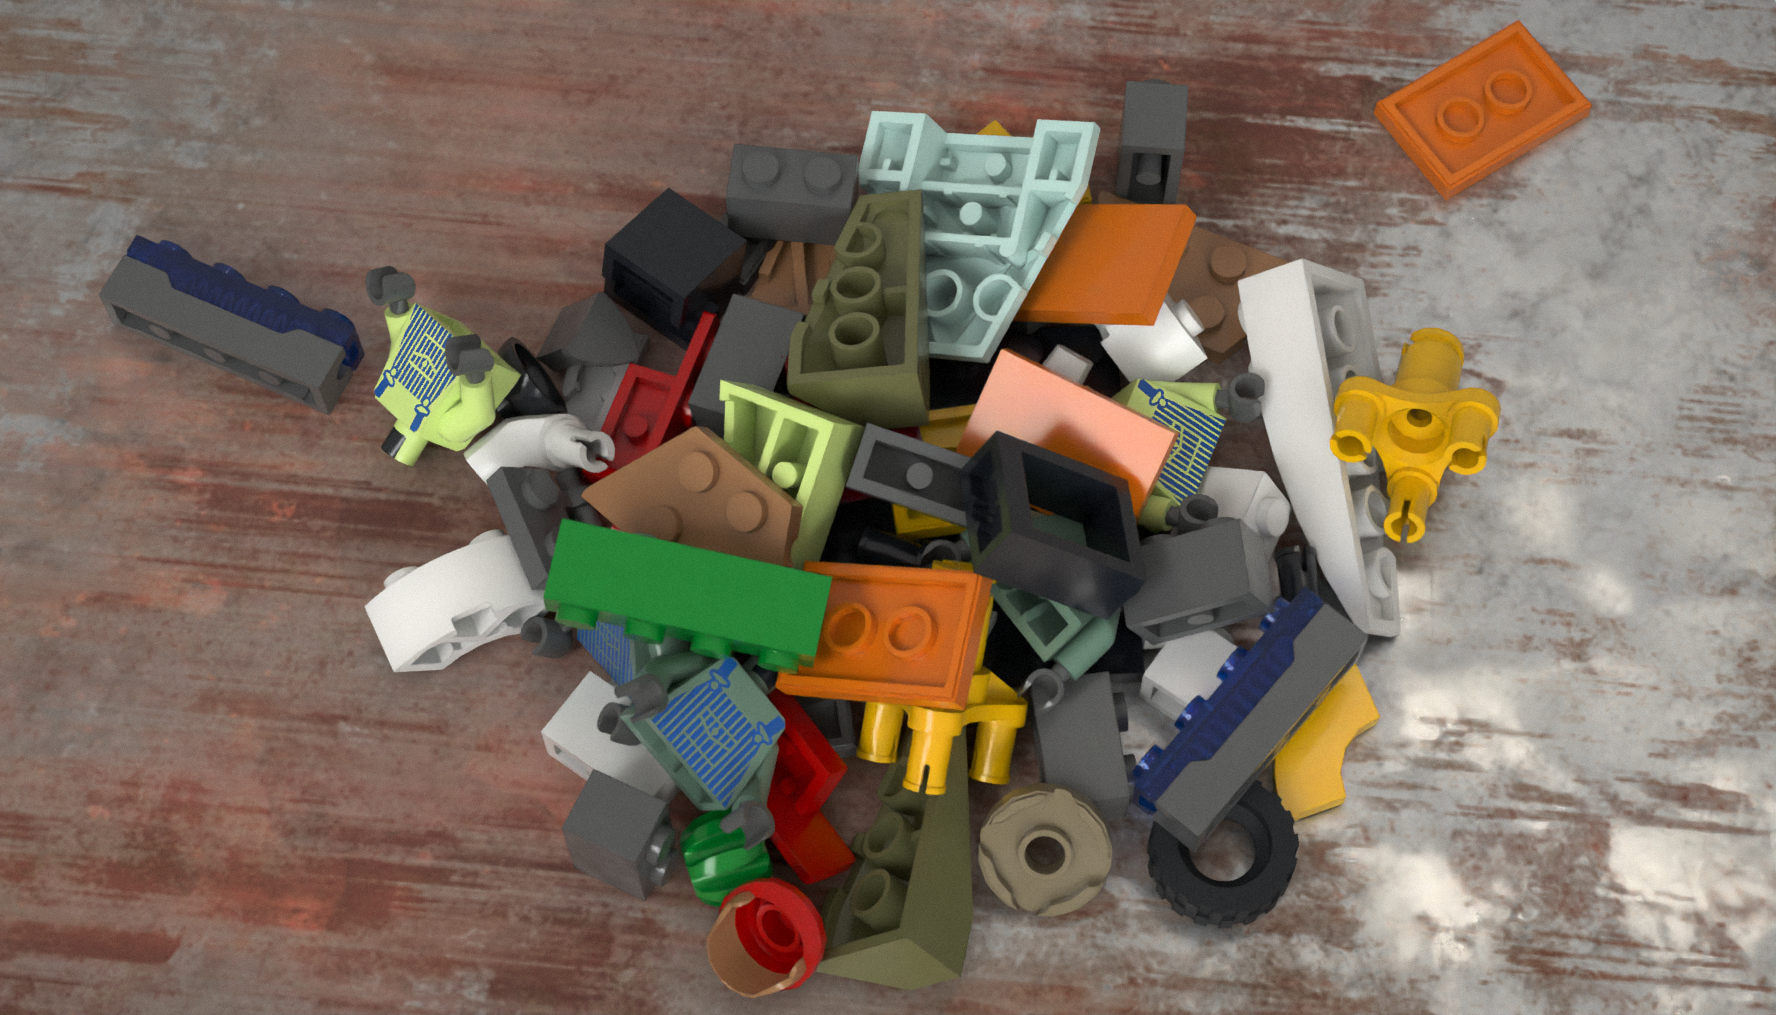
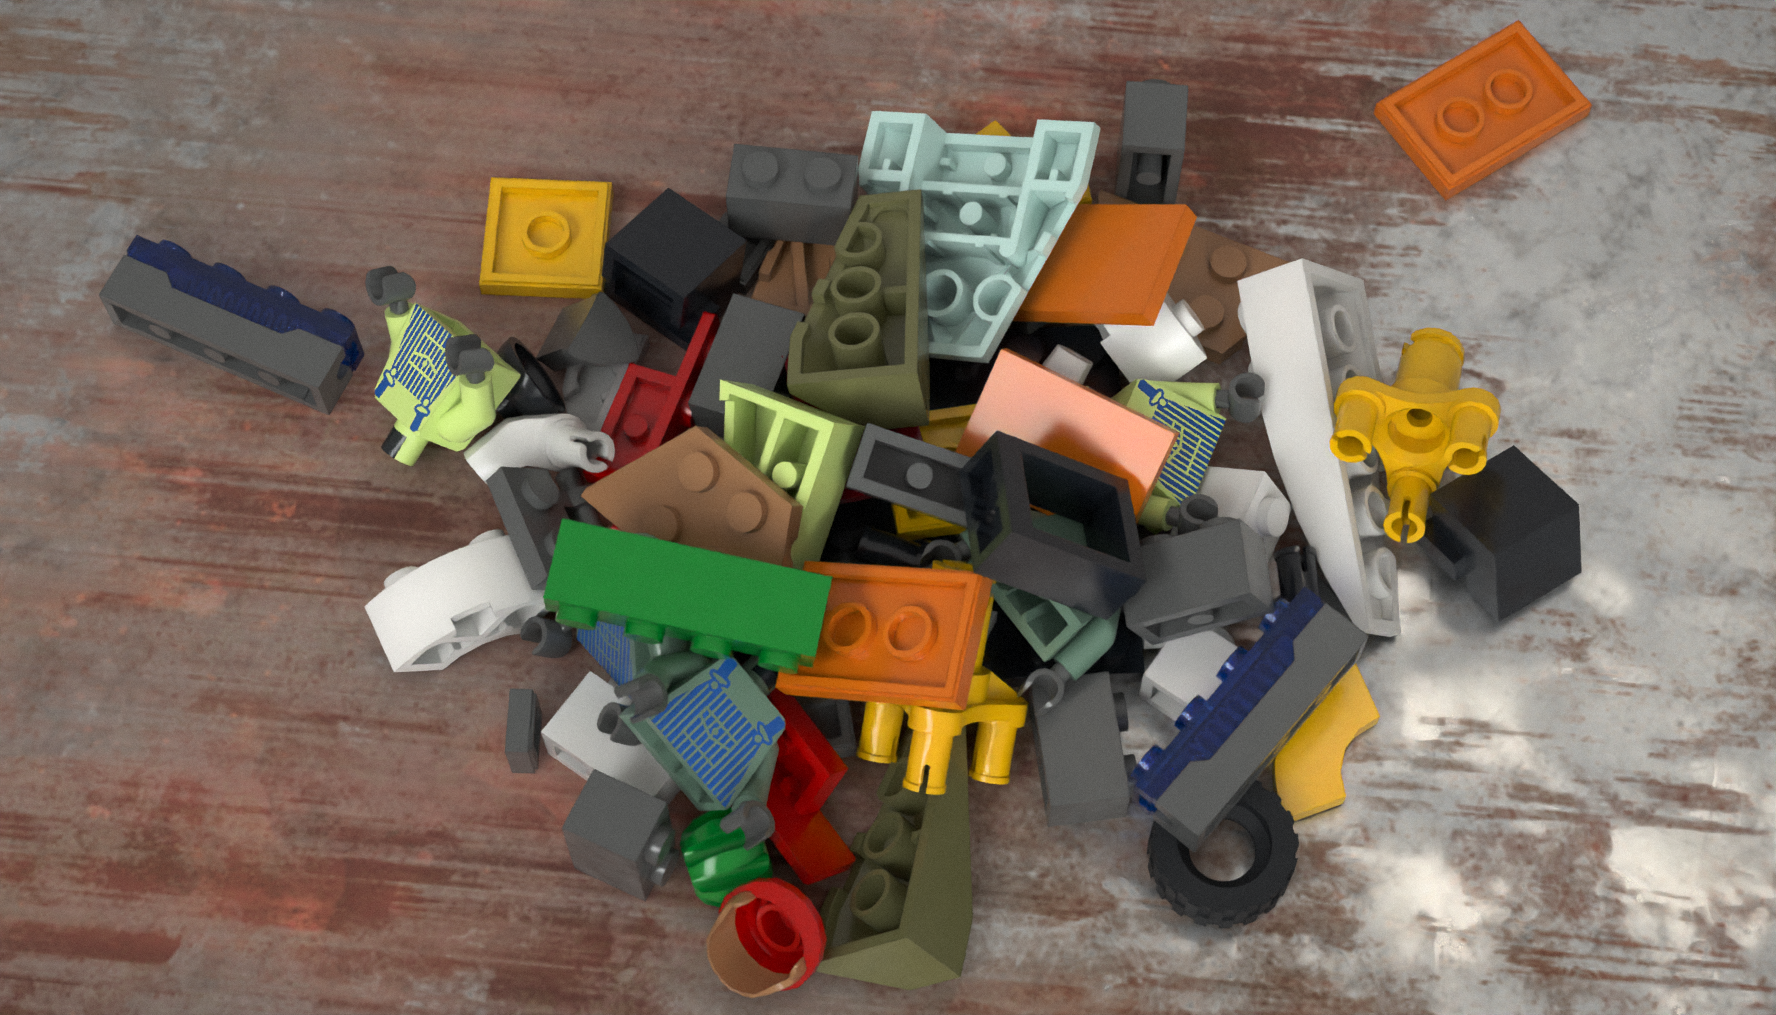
dark tan tile [978,782,1113,917] -> none
none -> yellow tile [479,177,614,299]
none -> dark grey tile [505,689,543,774]
none -> black plate [1416,445,1582,622]

